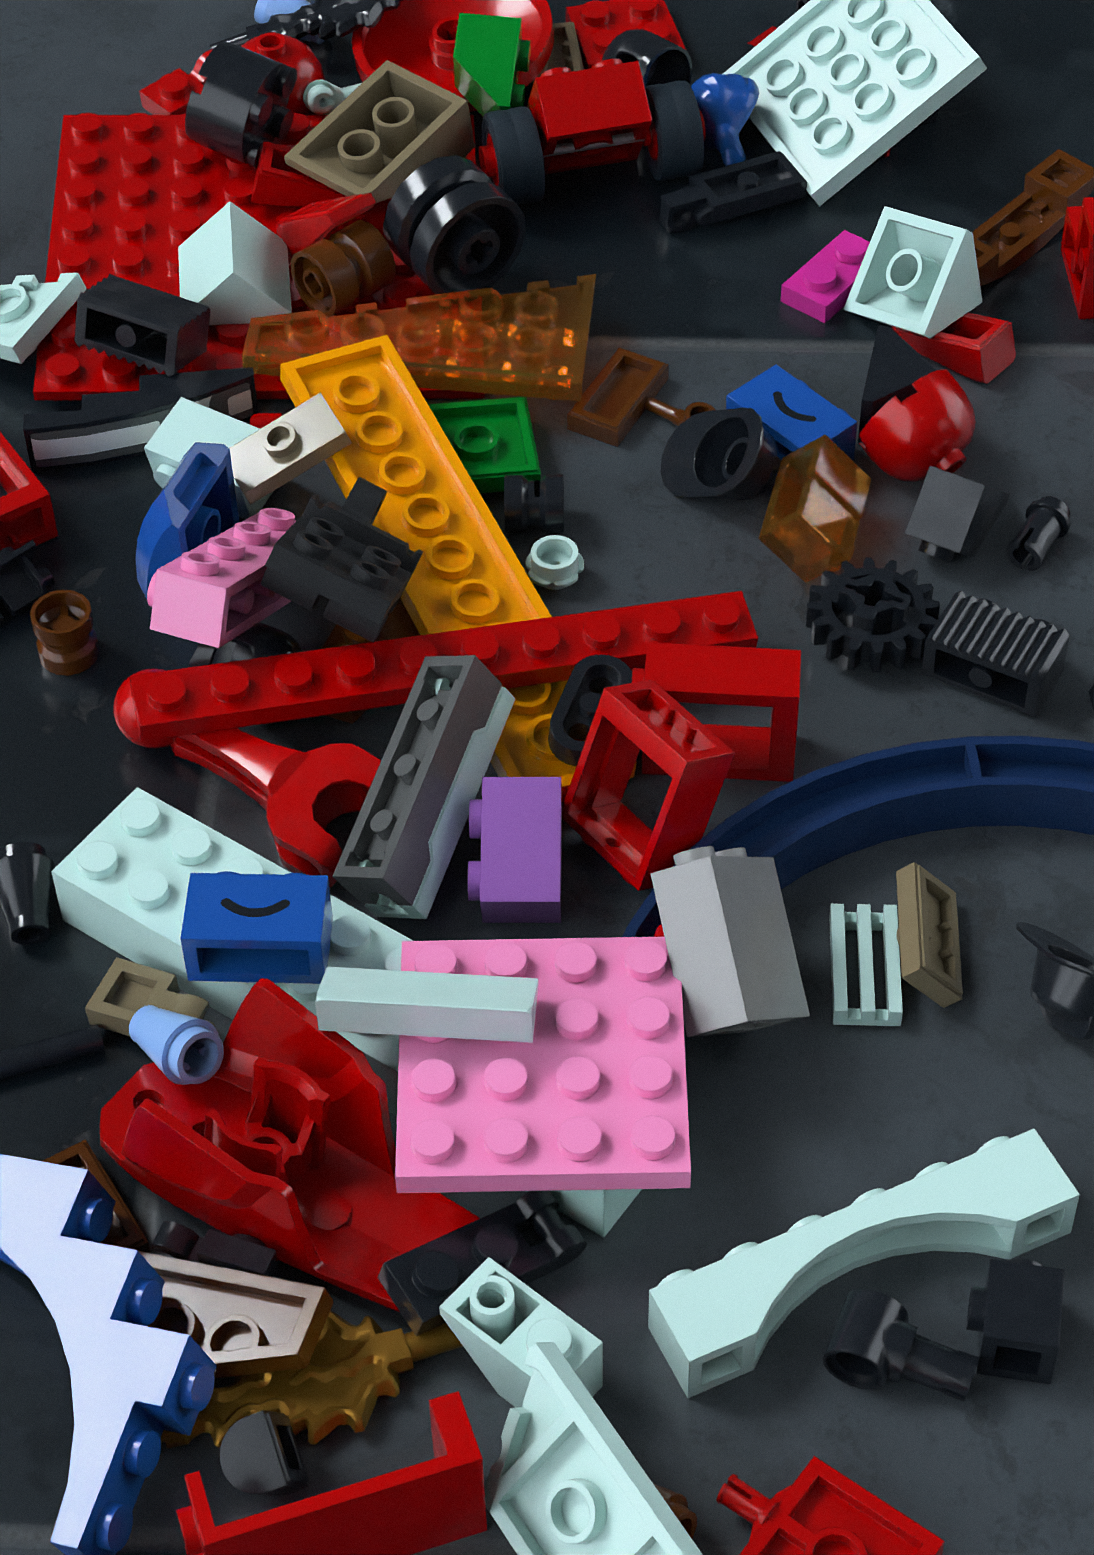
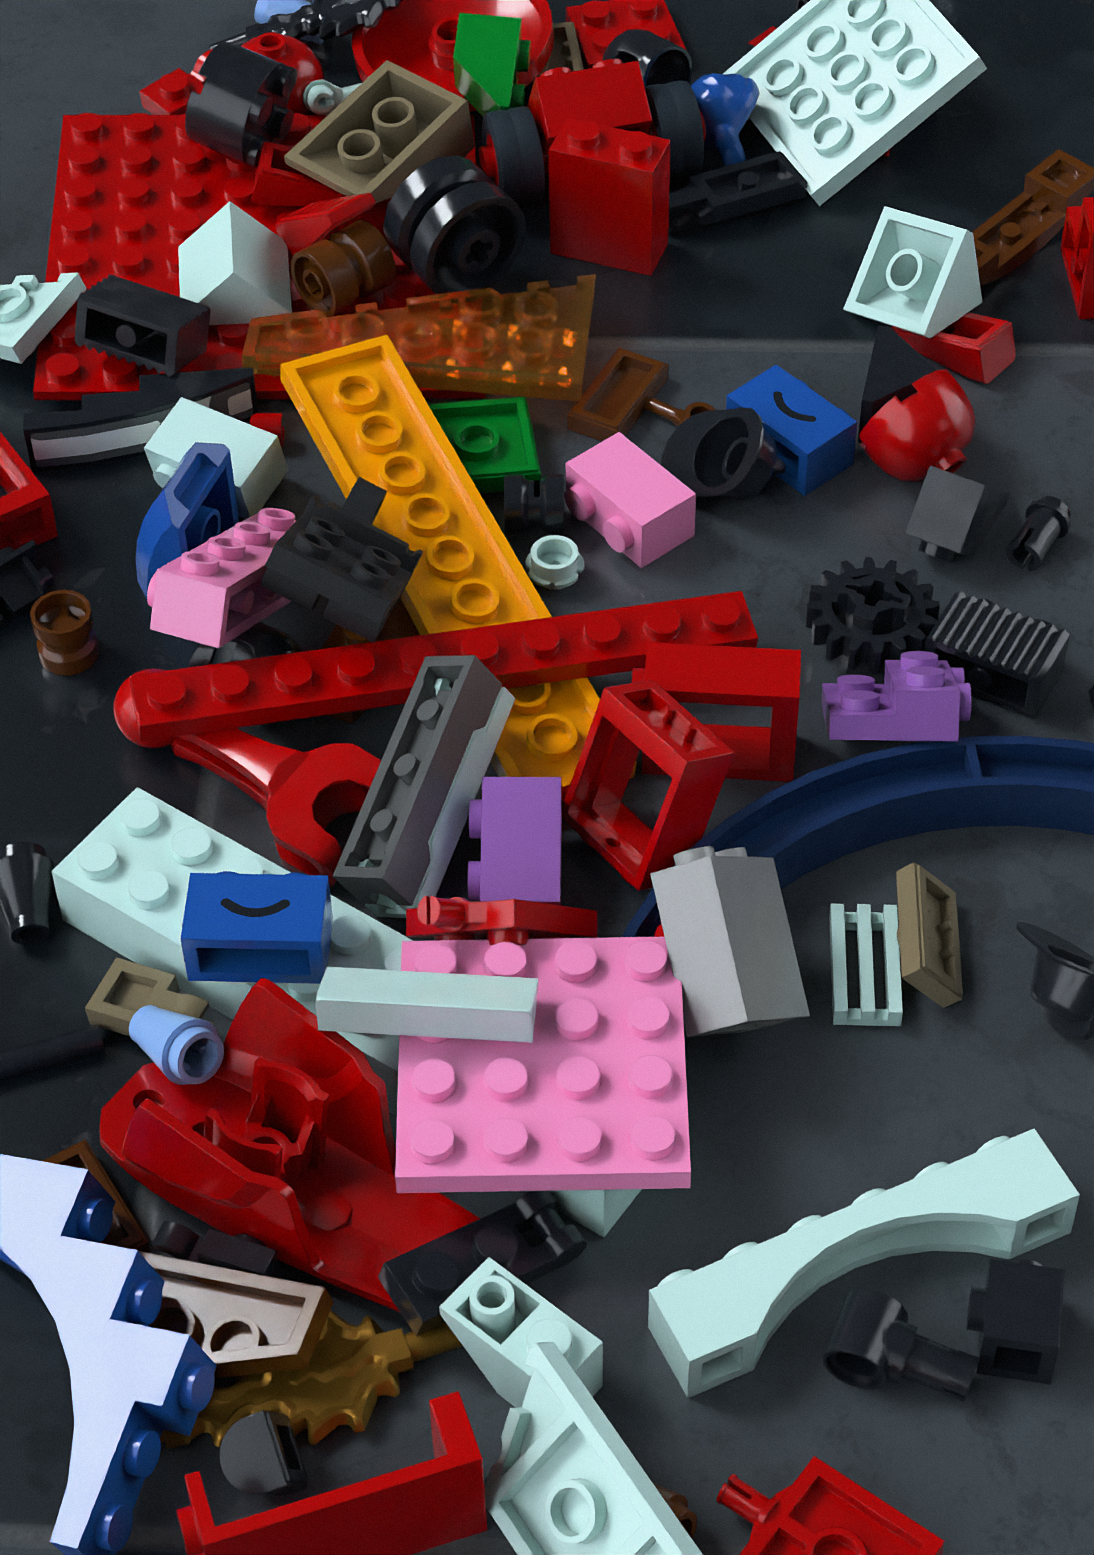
plate [229,392,352,505] -> none
black plate [548,654,632,766] -> none
clear orange piece [758,434,871,583] -> none
dark pink plate [781,230,870,323] -> none
none -> red plate [406,895,598,945]
none -> red brick [548,118,671,276]
none -> bright pink brick [564,432,696,568]
none -> medium lavender plate [822,651,971,741]

